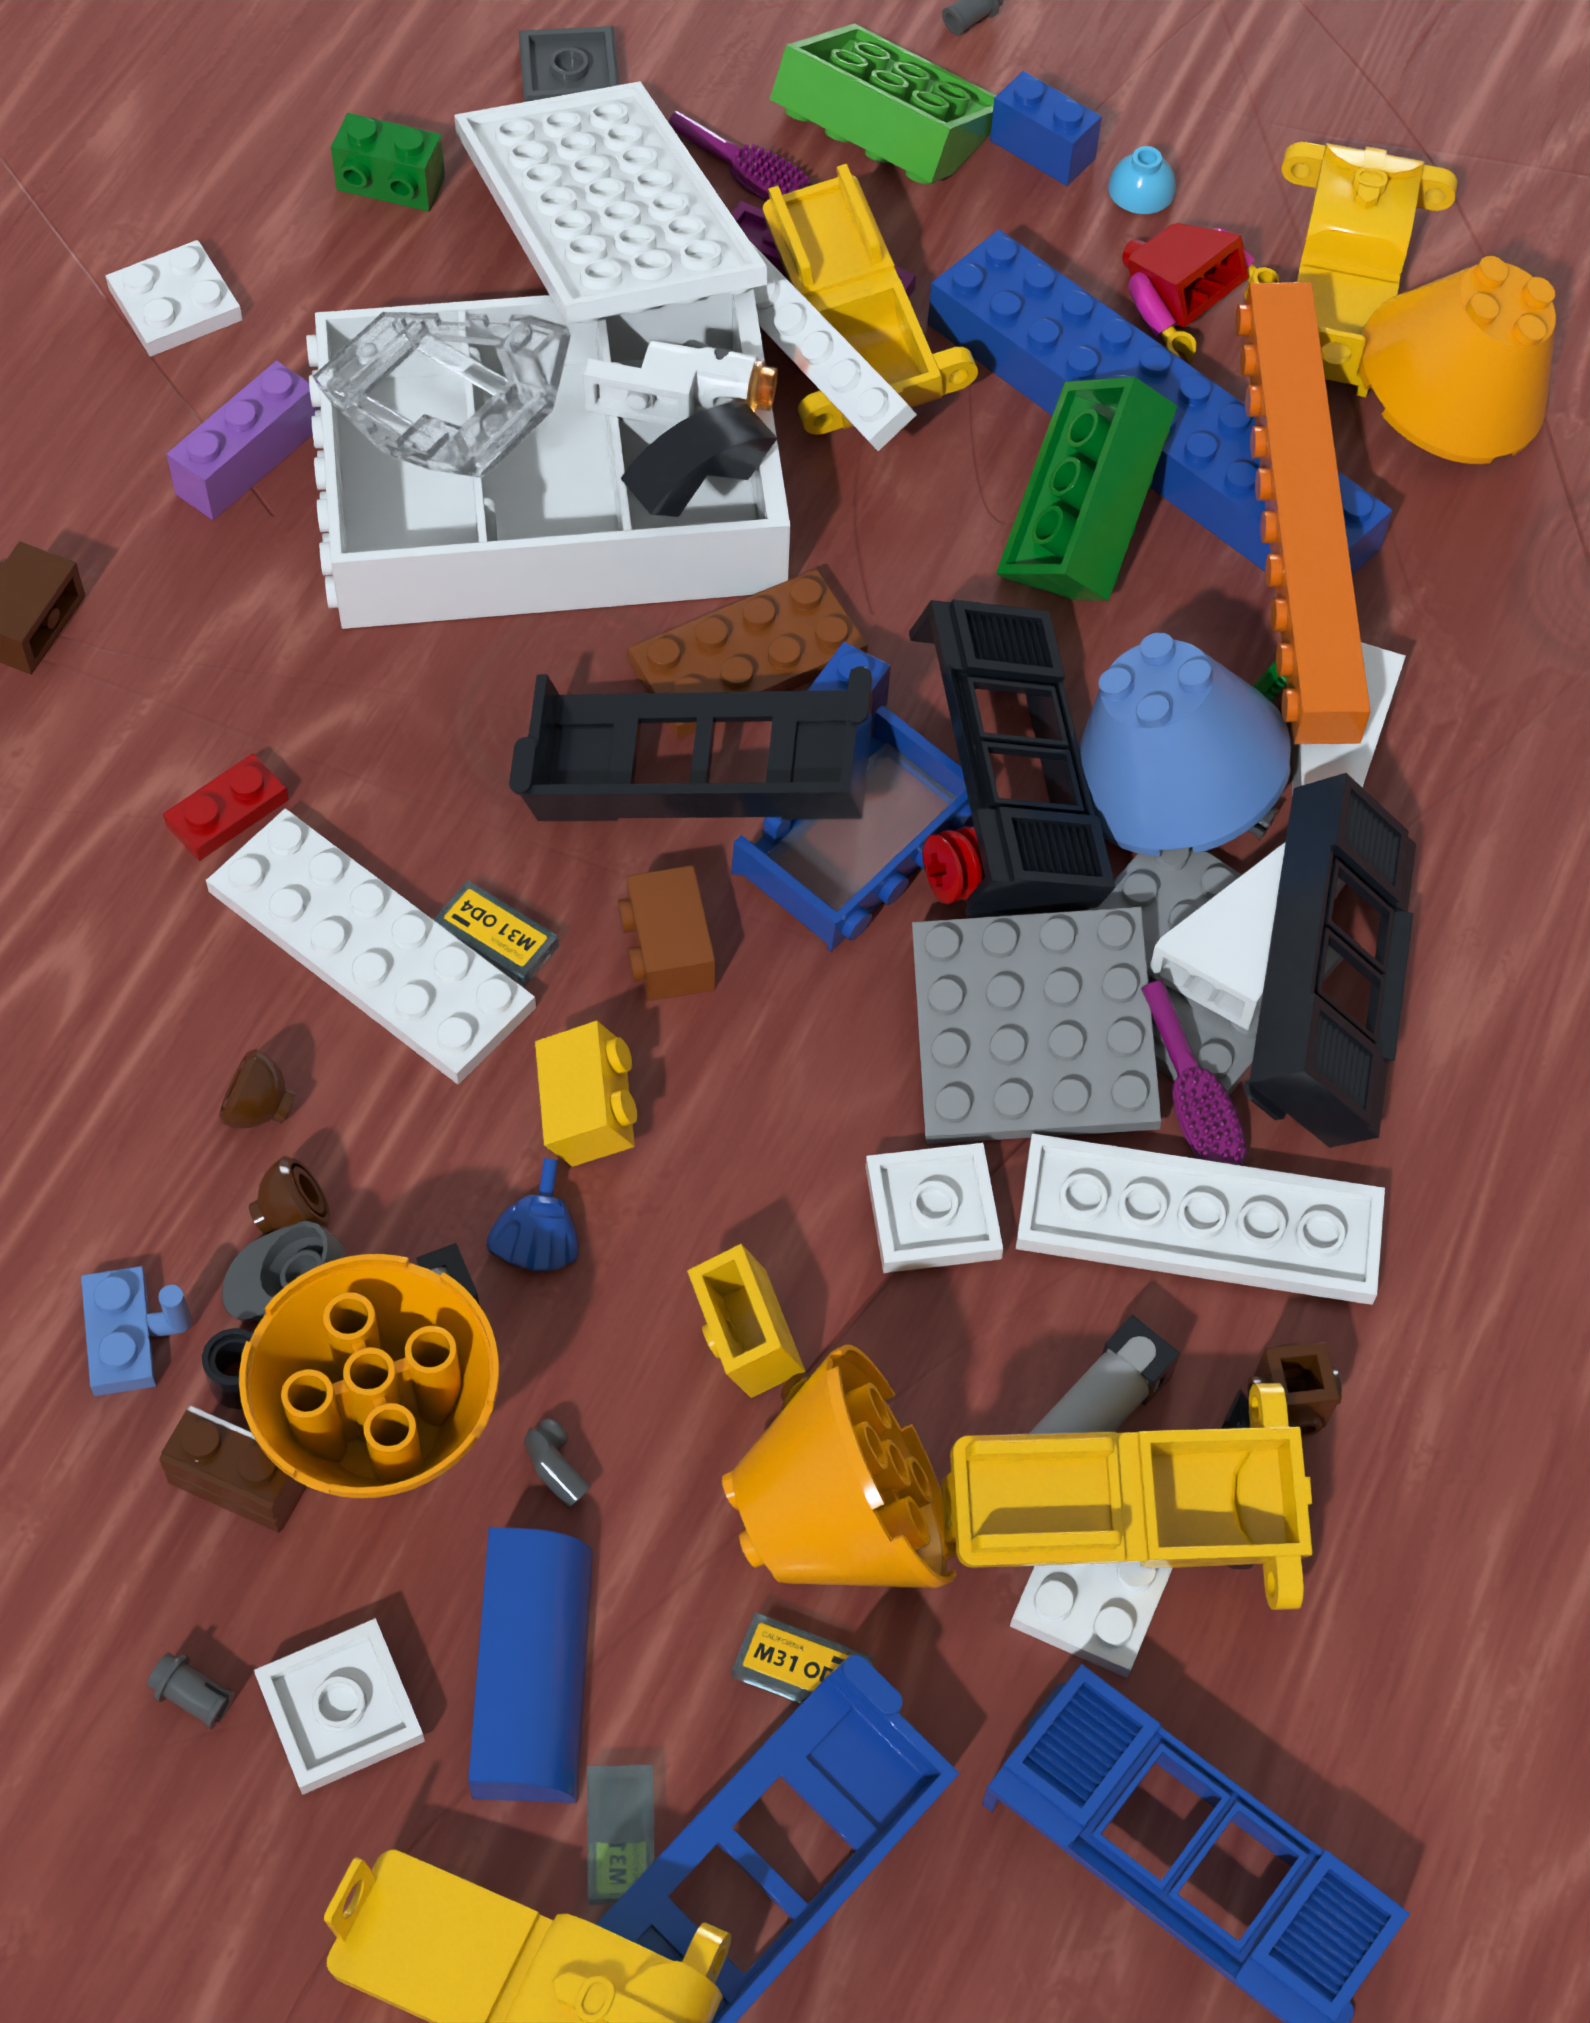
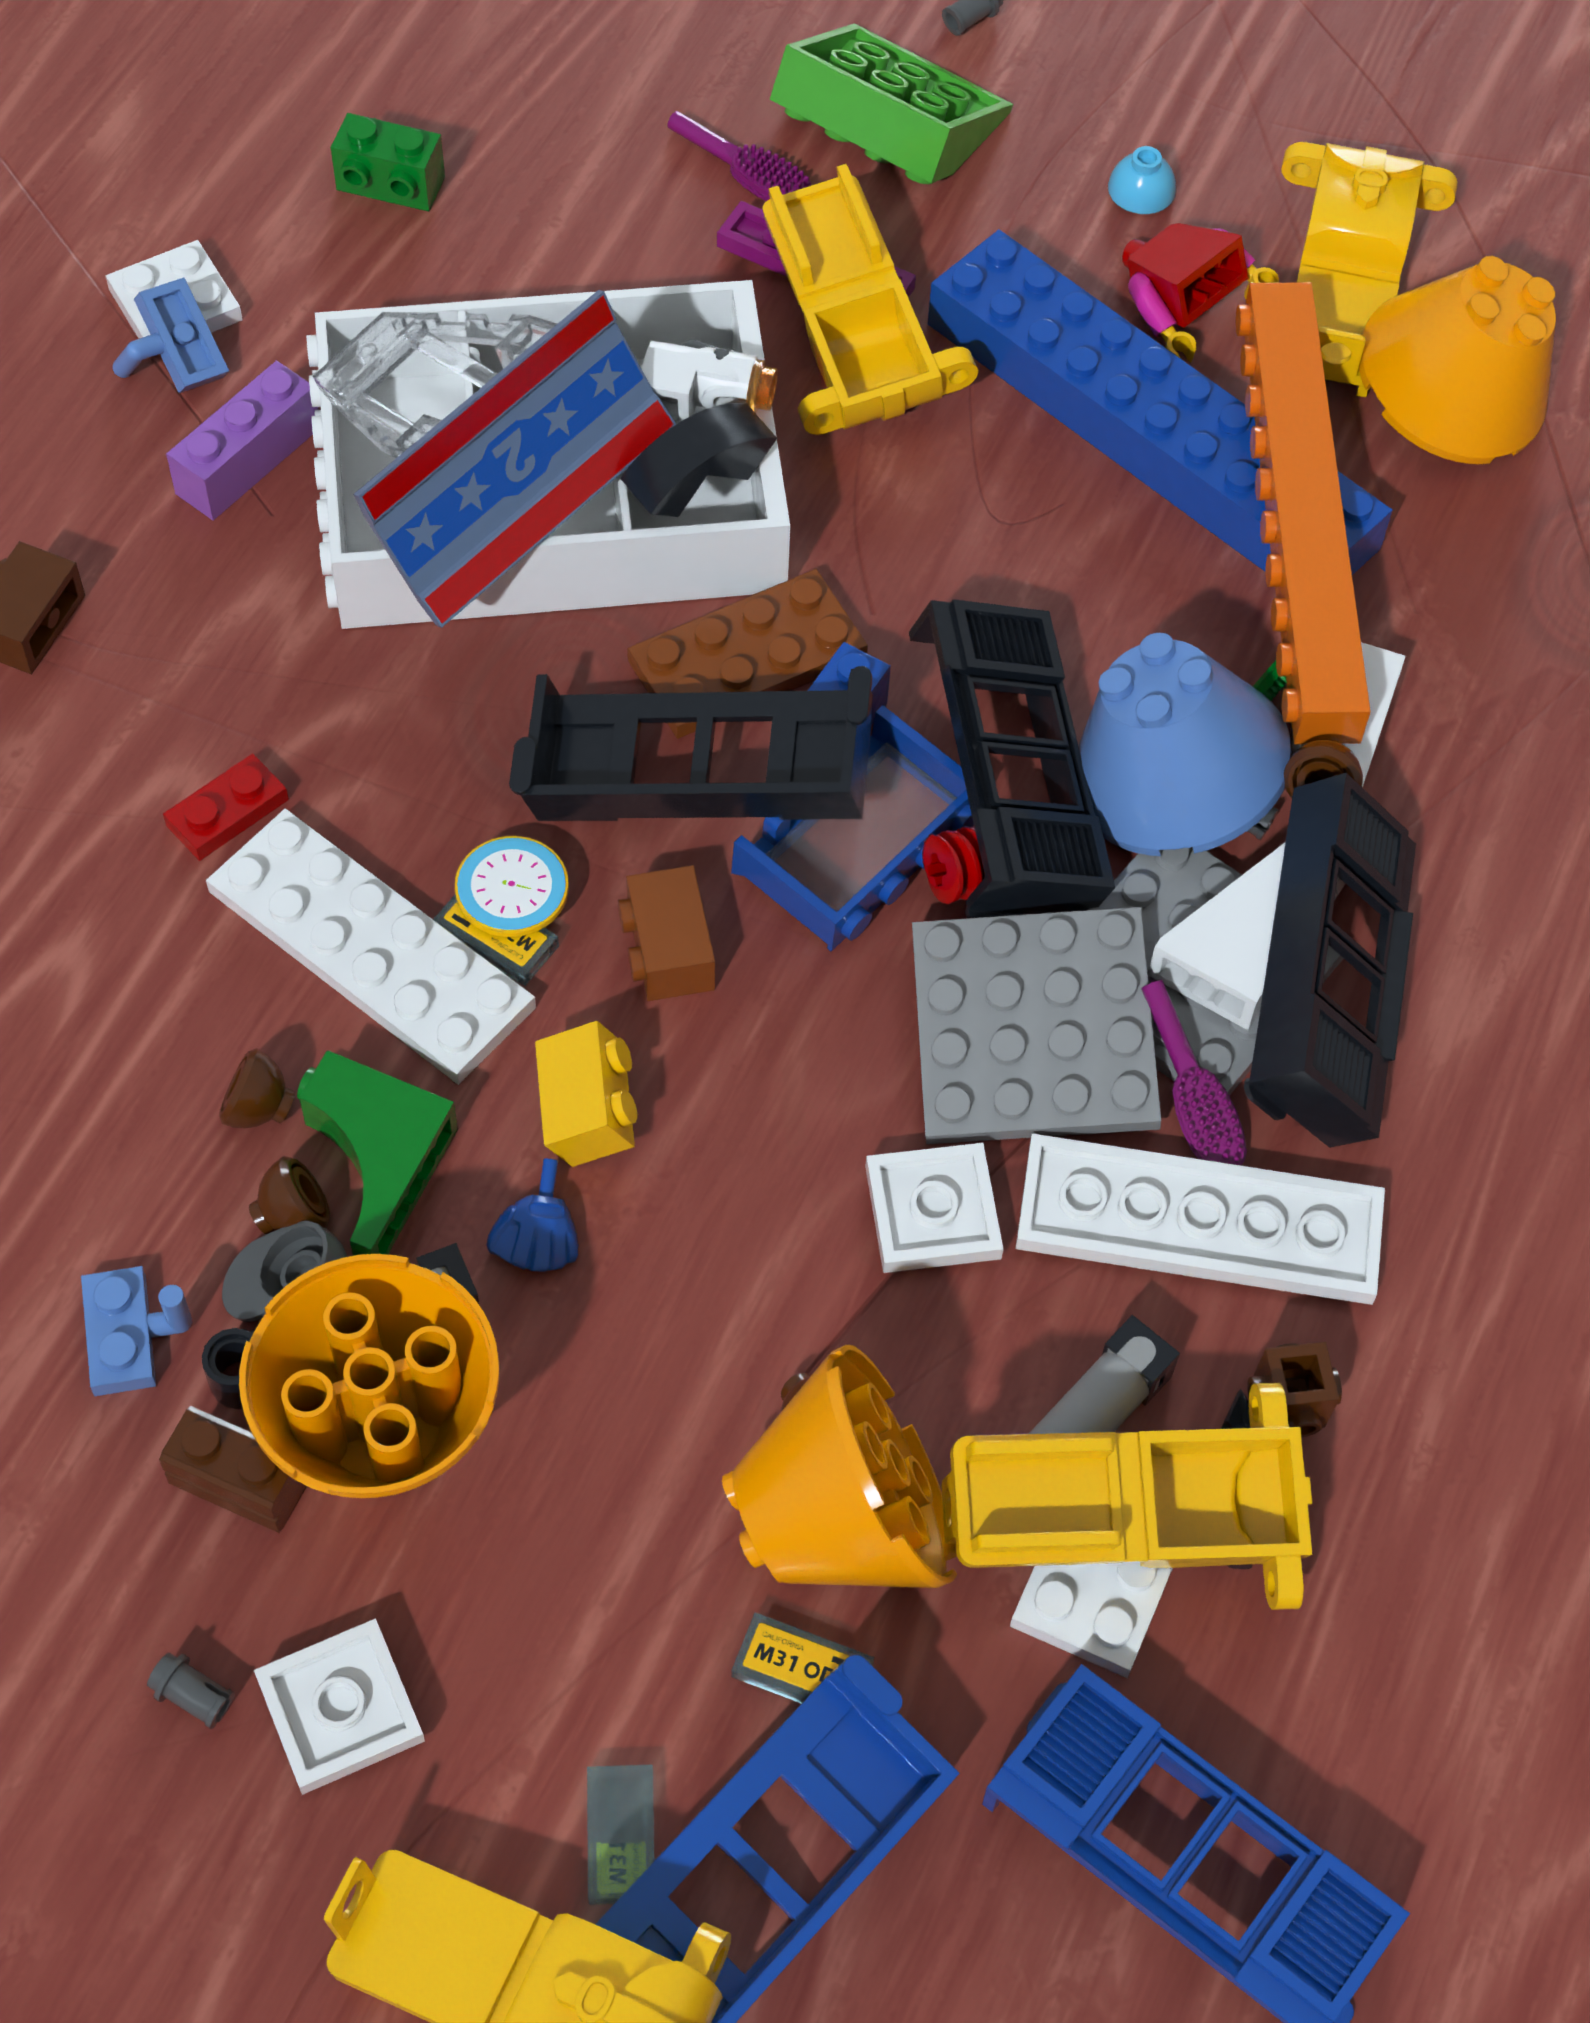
white plate [454,81,767,324] -> none
blue brick [468,1527,593,1803] -> none
dark grey tile [519,26,619,102] -> none
dark grey arm [524,1419,591,1508] -> none
yellow brick [687,1244,806,1398] -> none
white plate [751,243,917,451] -> none
blue brick [990,71,1102,186] -> none
green slope [996,377,1178,601] -> none
none -> medium blue plate [112,277,229,393]
none -> green arch [297,1050,458,1256]
none -> hinge [353,290,676,628]
none -> piece [455,836,569,937]
none -> reddish brown brick [1284,740,1363,798]

